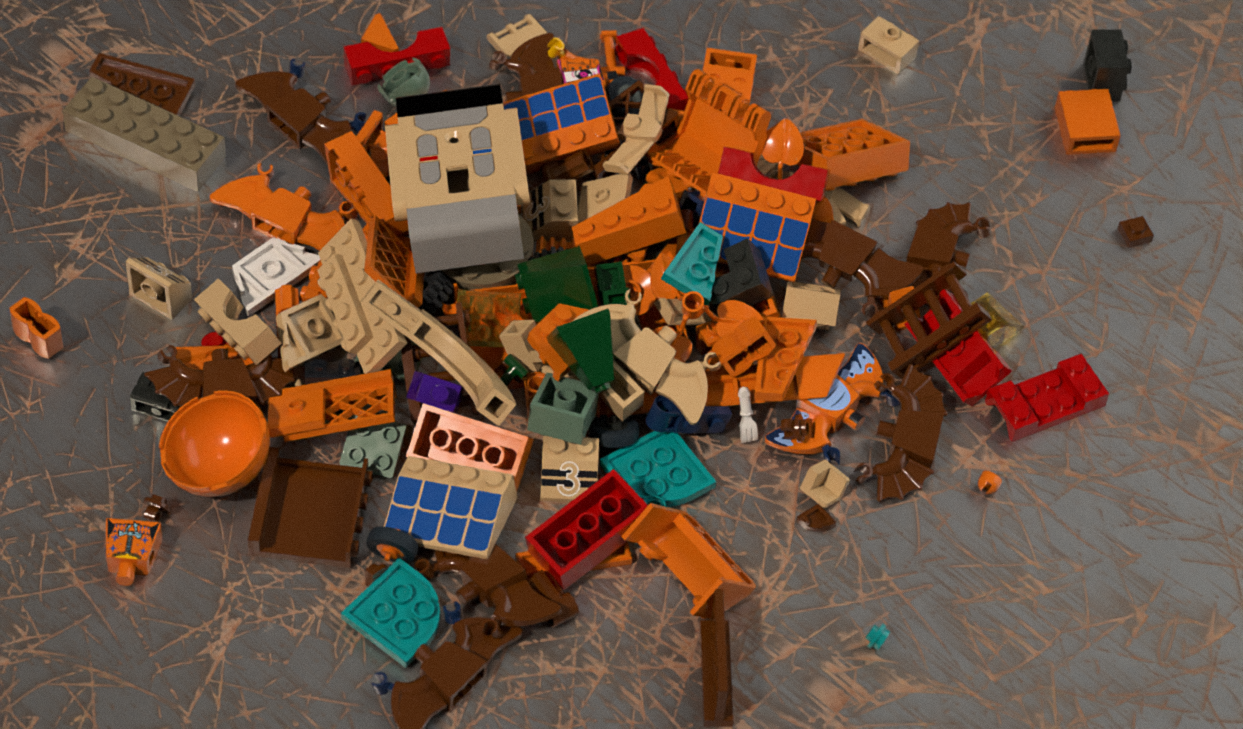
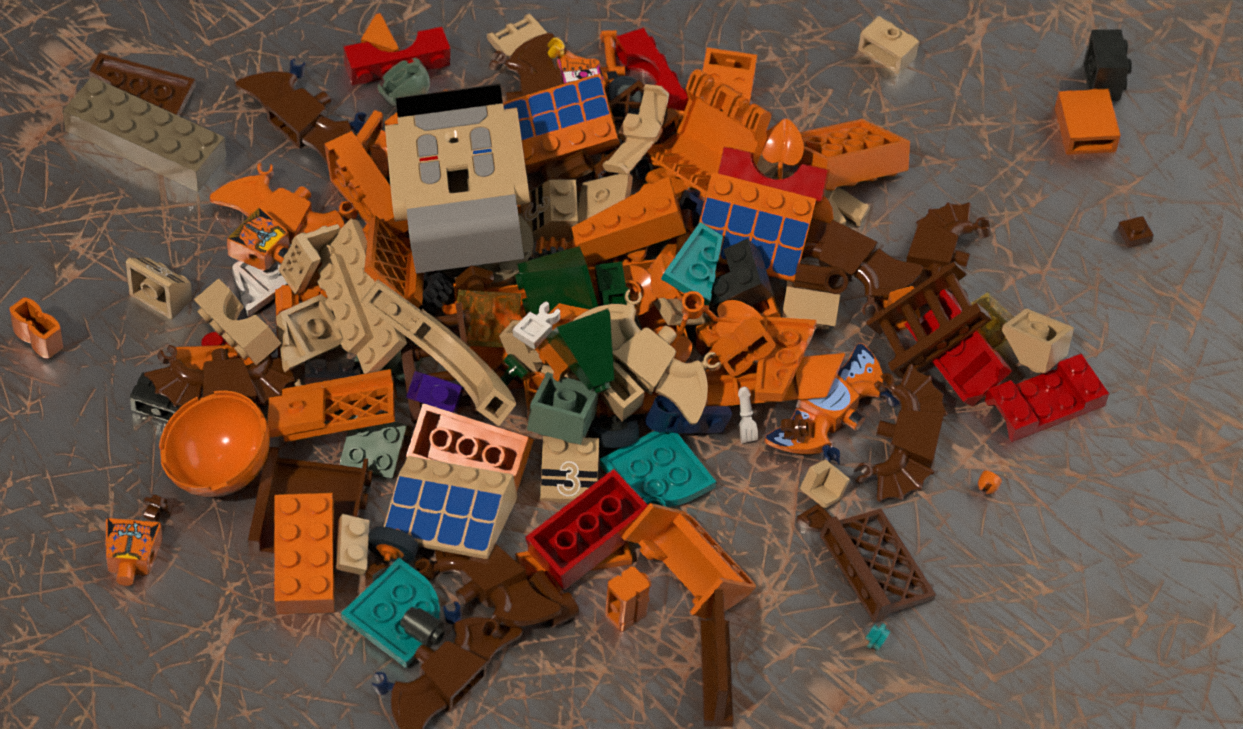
none -> orange torso [227,207,289,271]
none -> orange brick [274,493,335,614]
none -> tan bracket [279,224,341,295]
none -> tan plate [335,514,369,575]
none -> pearl dark grey brick [400,607,445,647]
none -> reddish brown plate [455,265,494,294]
none -> white plate [512,302,561,350]
none -> orange brick [605,566,651,632]
none -> reddish brown piece [794,263,848,294]
none -> reddish brown fence [820,508,936,623]
none -> tan slope [1002,309,1074,374]

